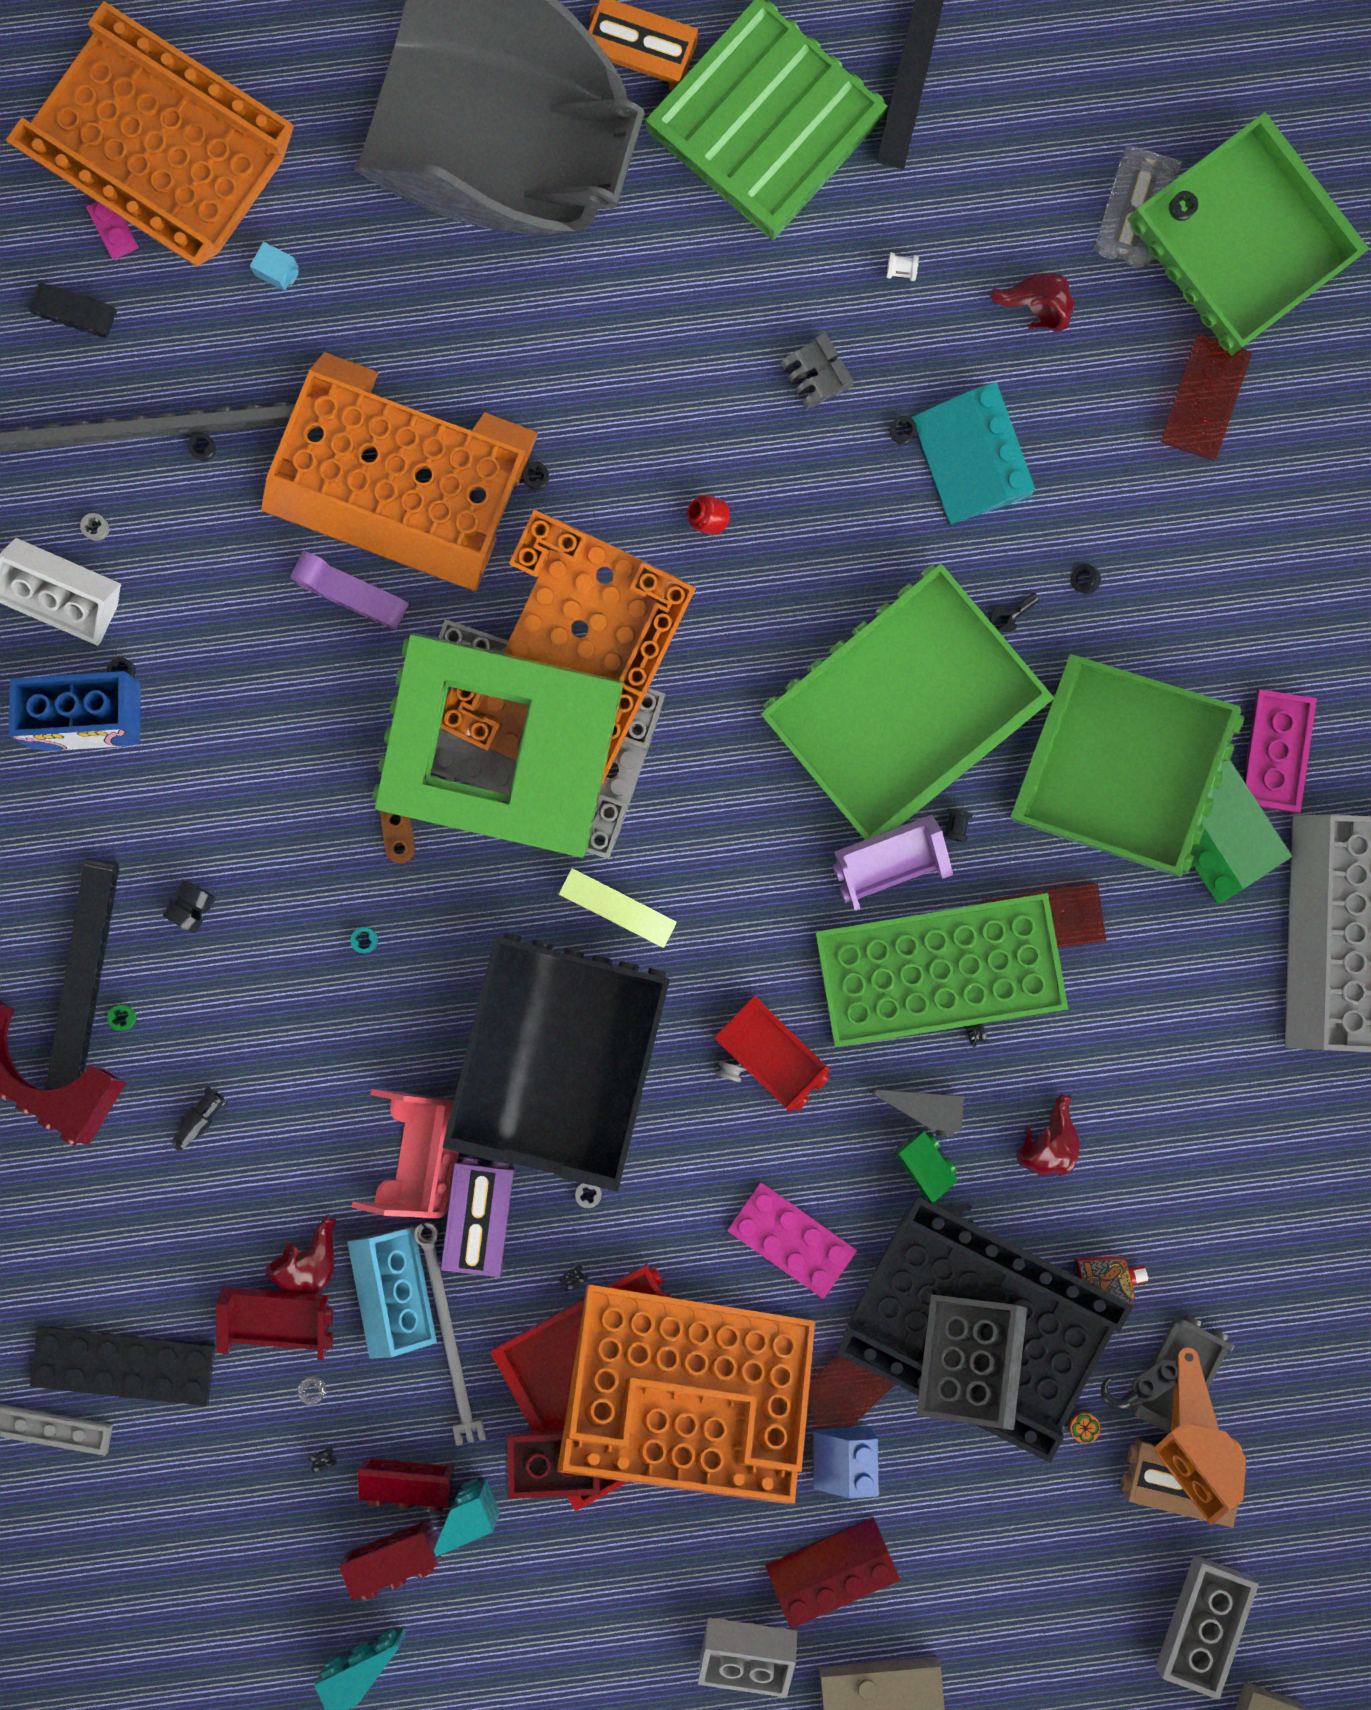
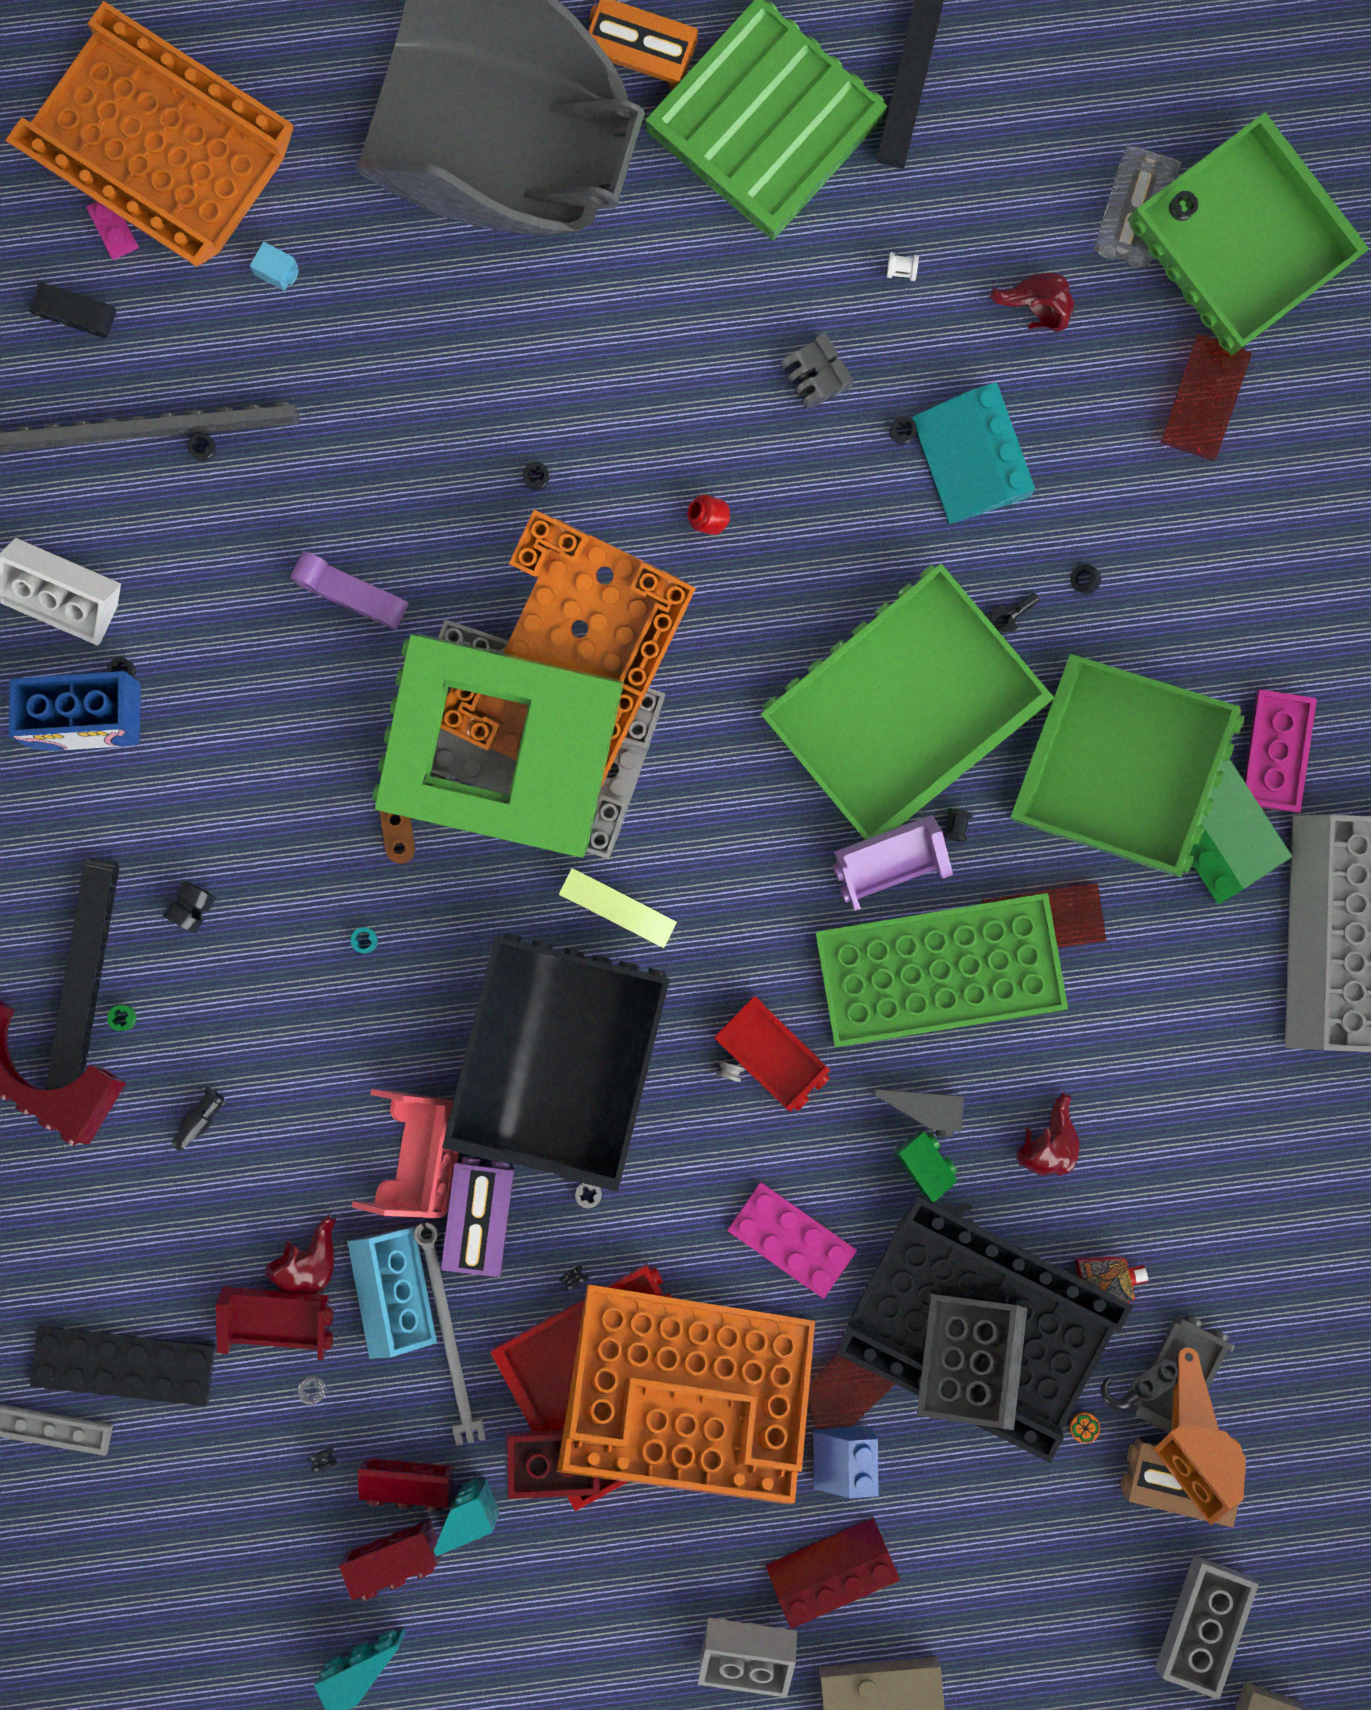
light grey bush [80,513,109,541] -> none
orange slope [261,352,538,592] -> none
black bush [965,1024,987,1047] -> none

